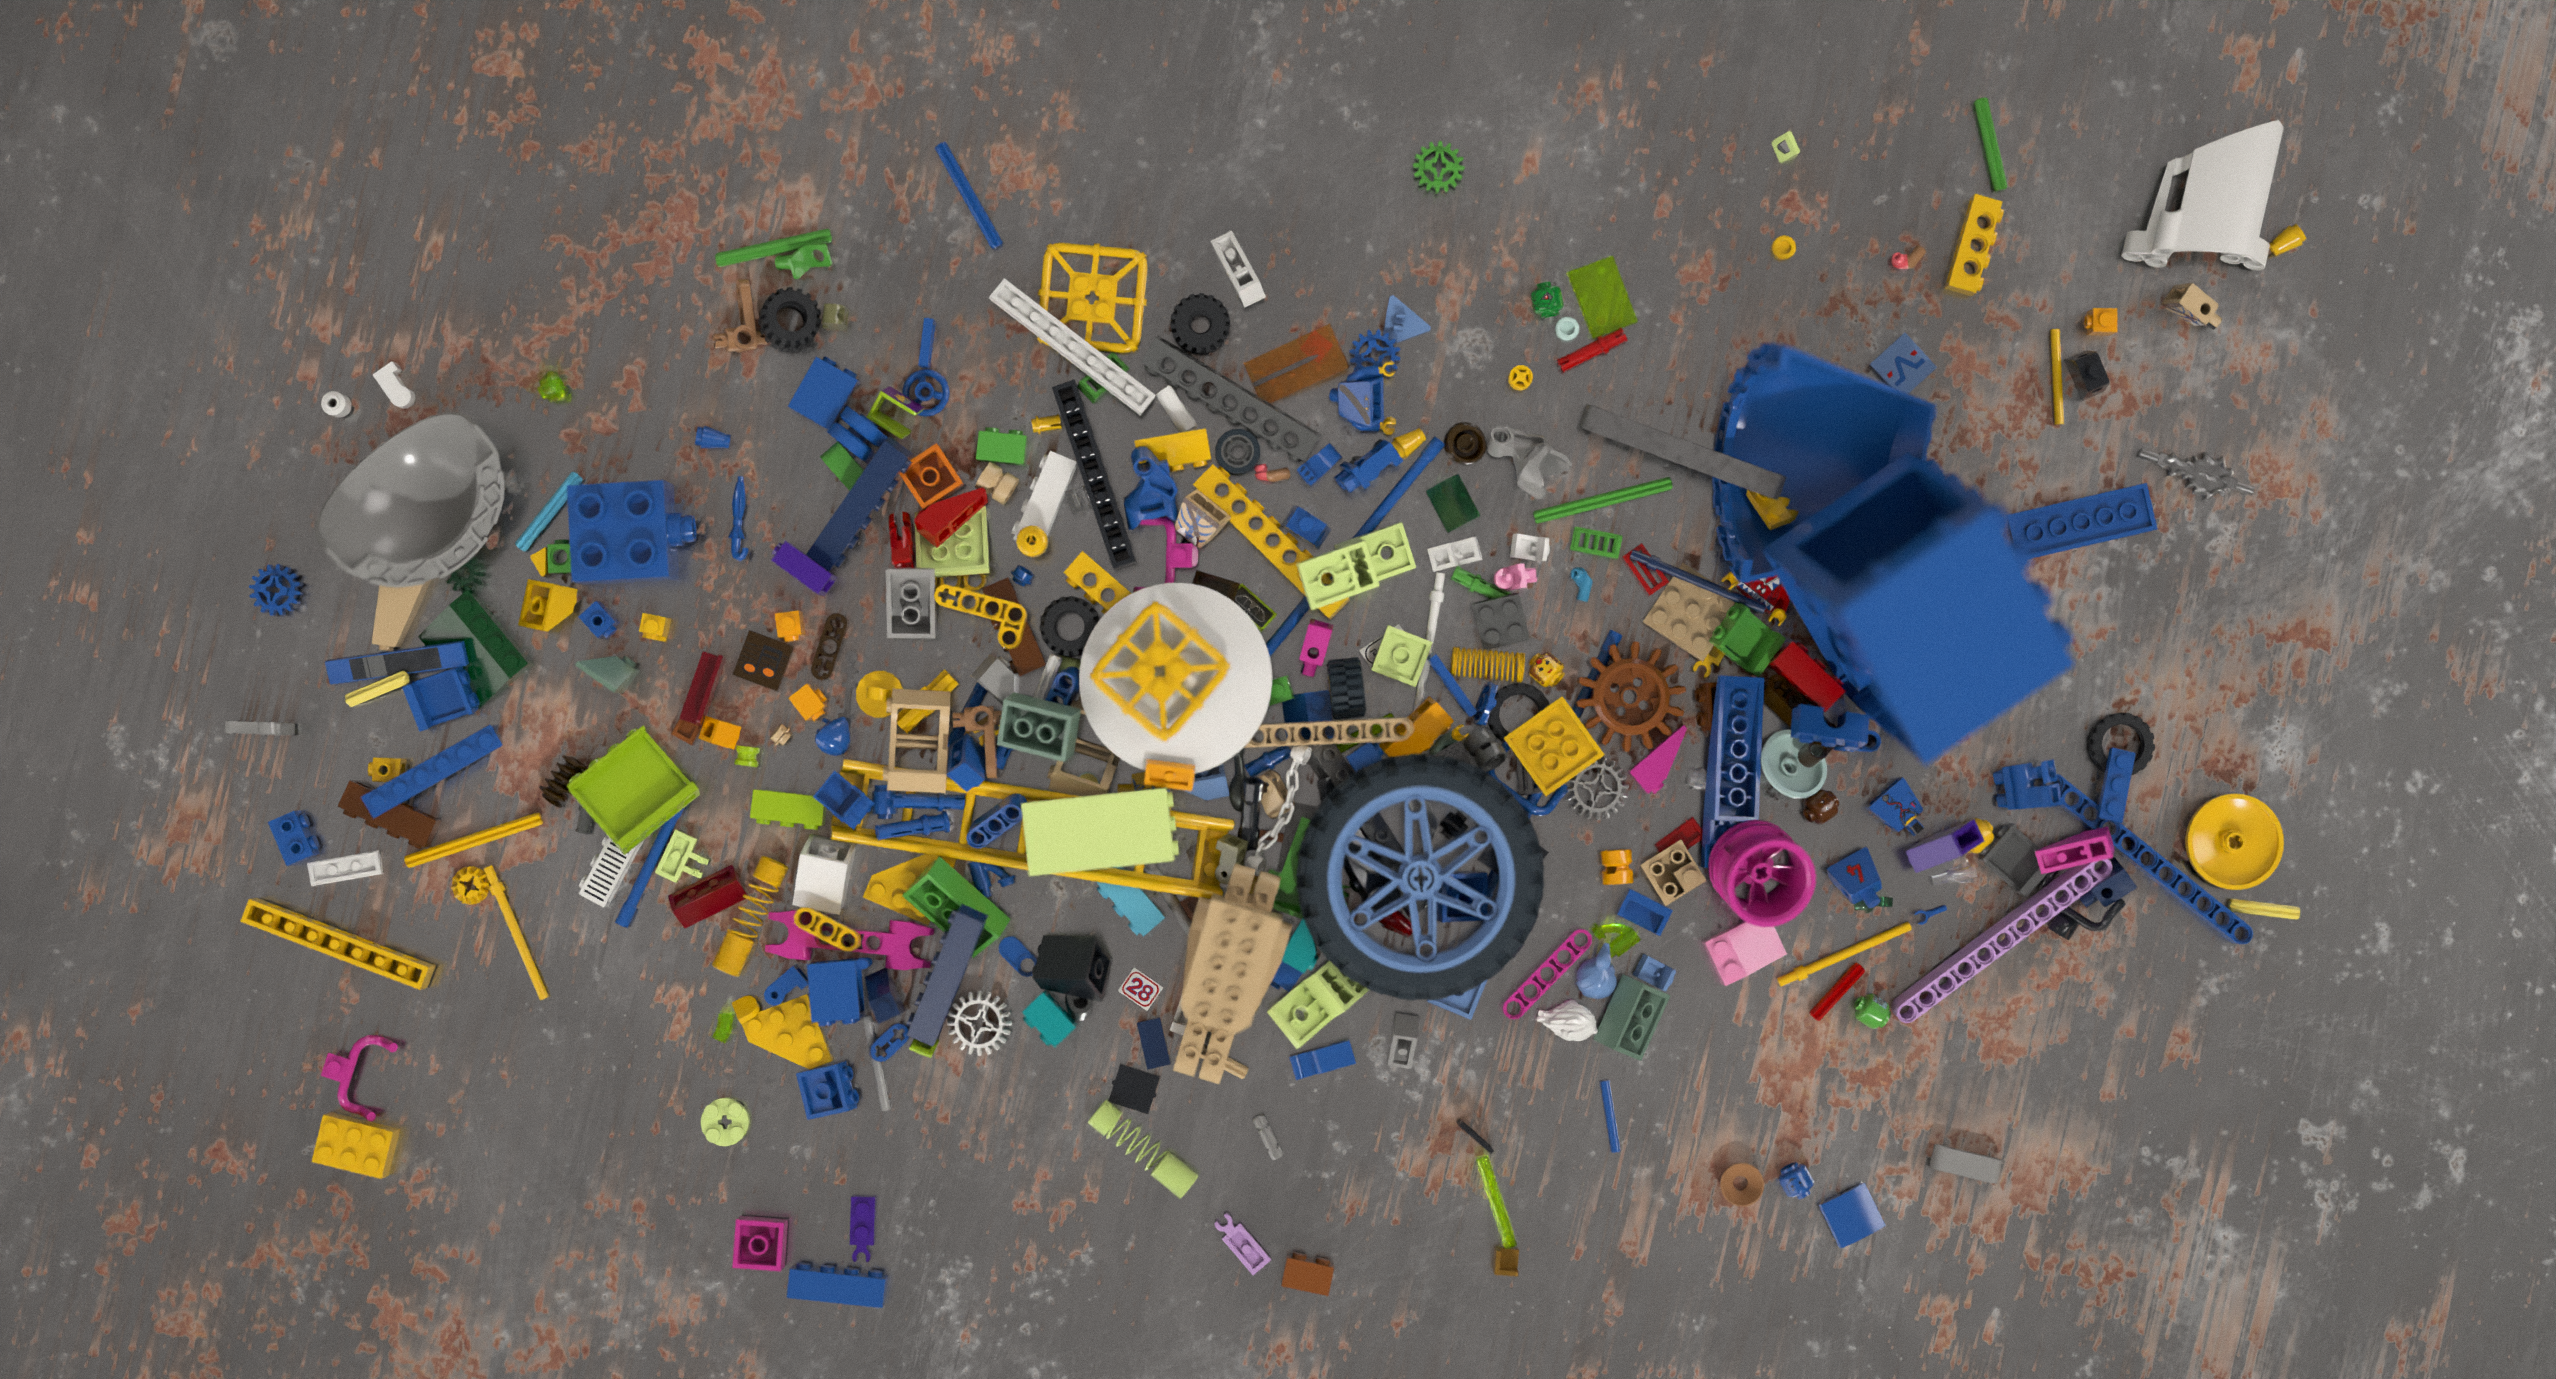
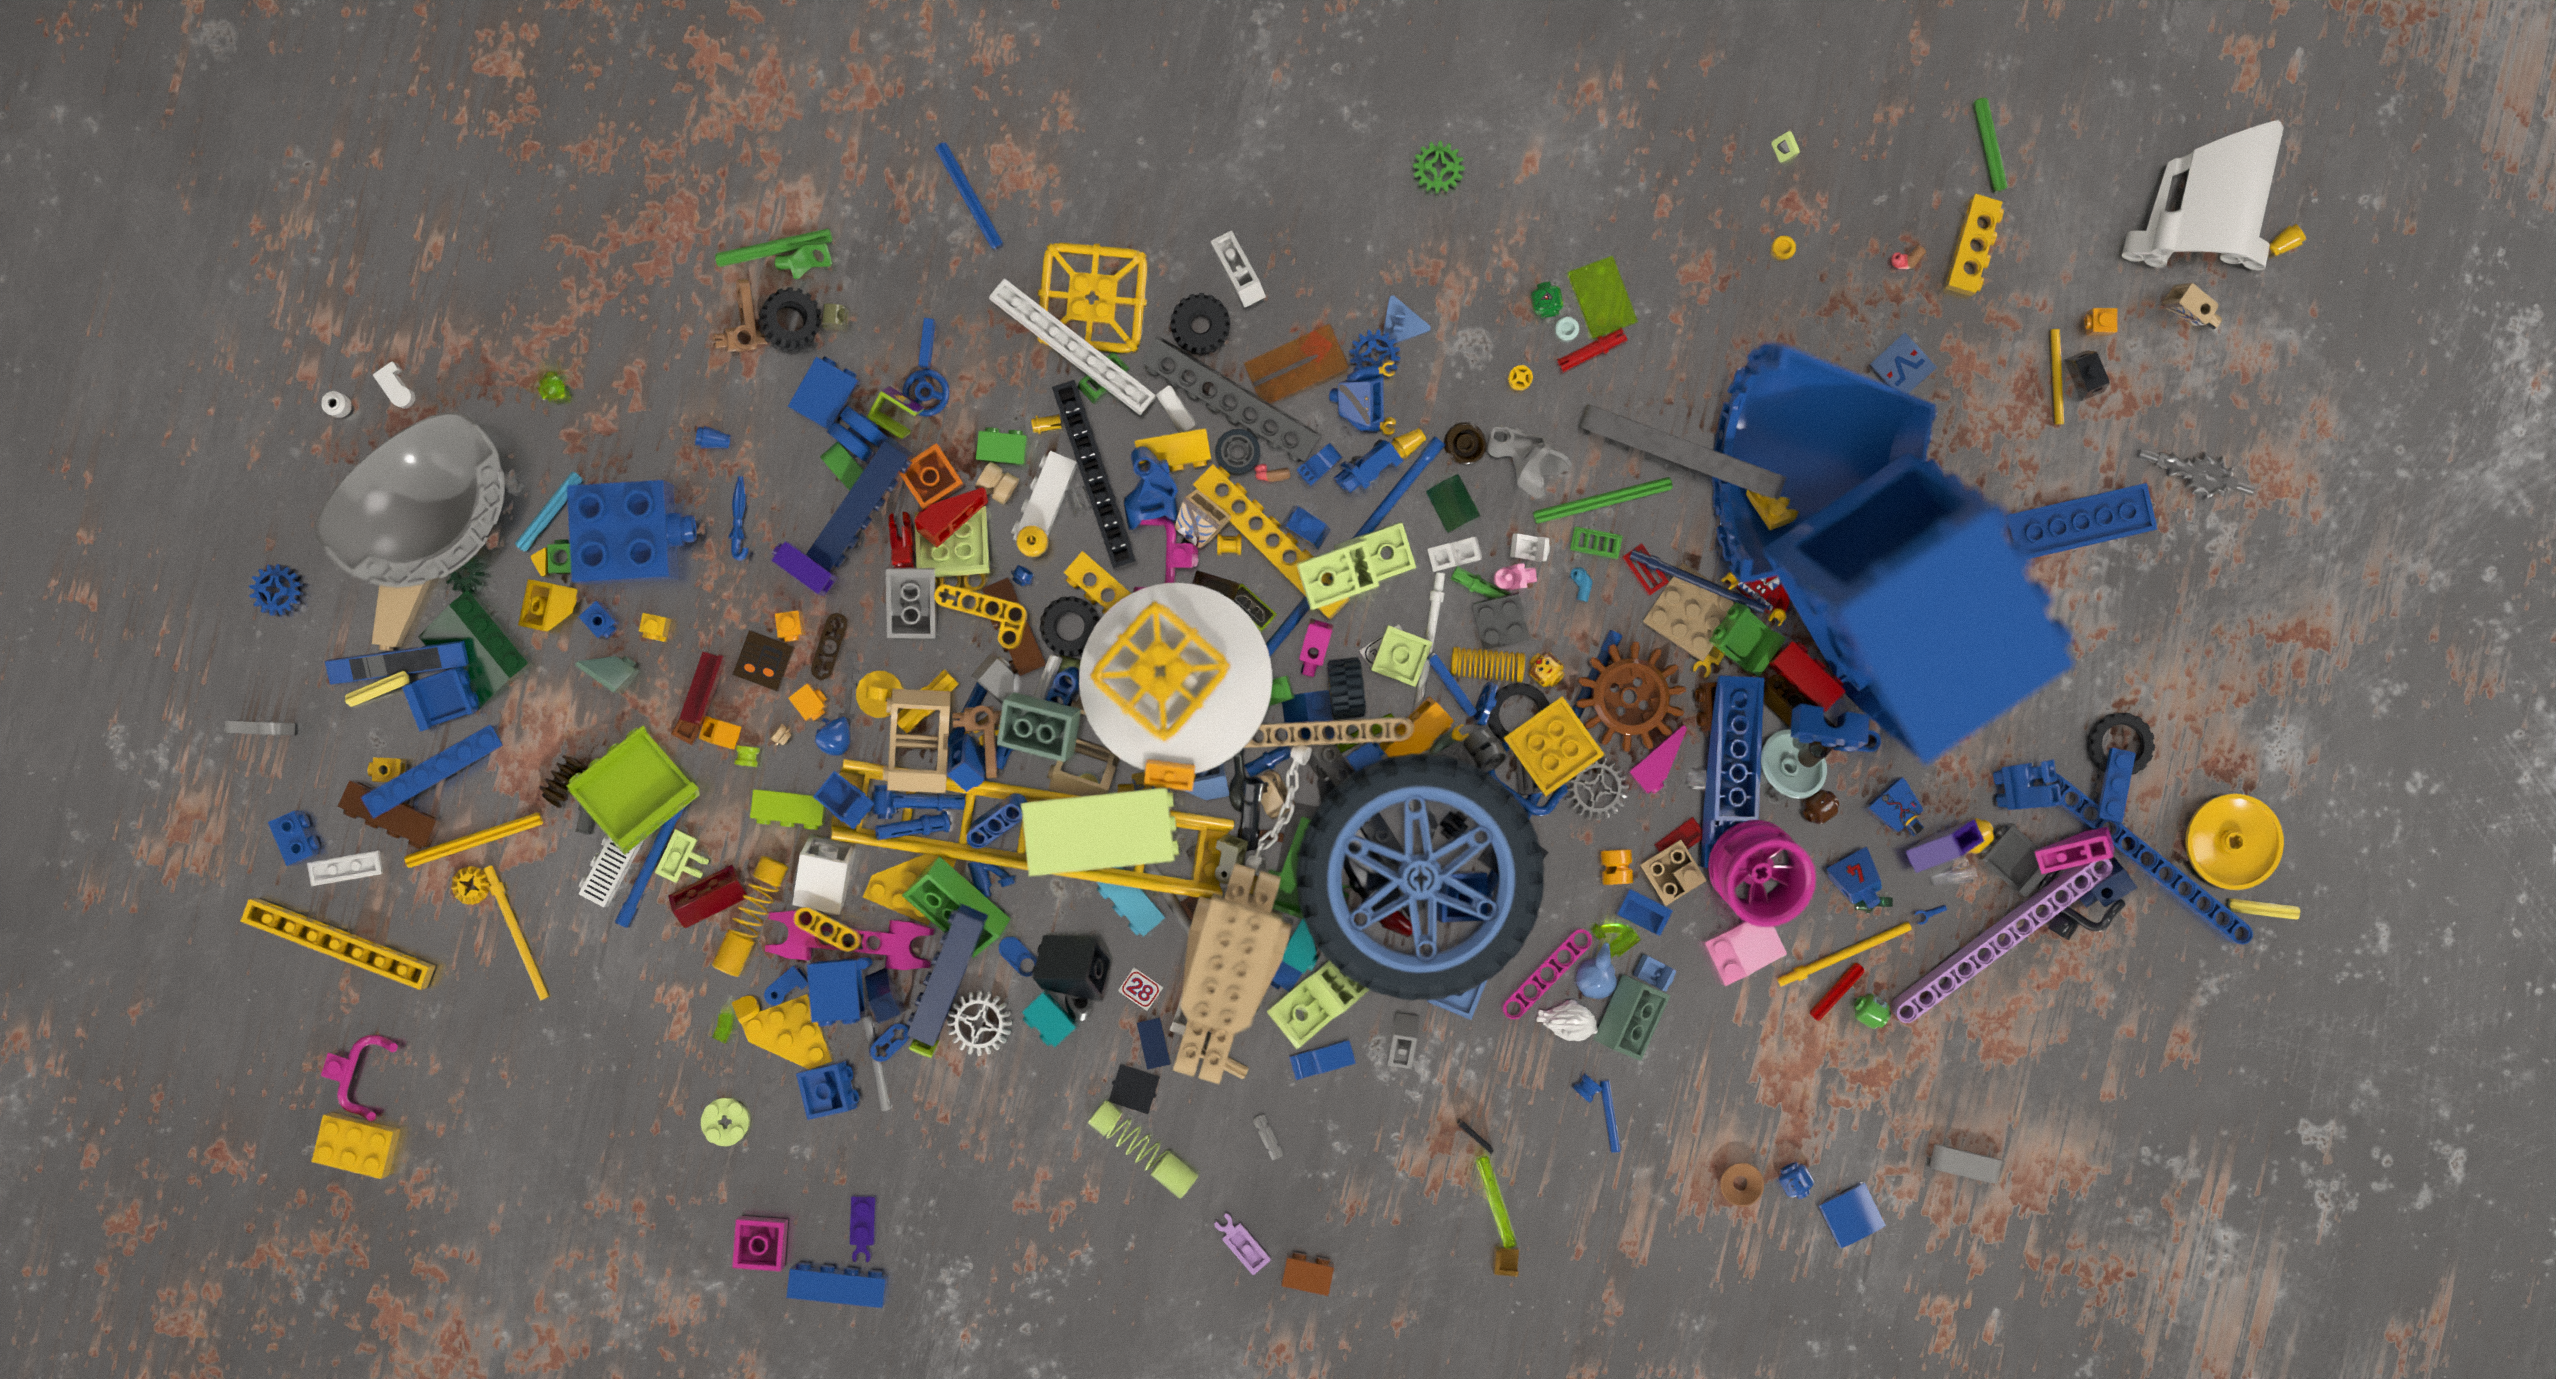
none -> yellow bush [1217,534,1241,555]
none -> blue wheel [1572,1074,1602,1103]

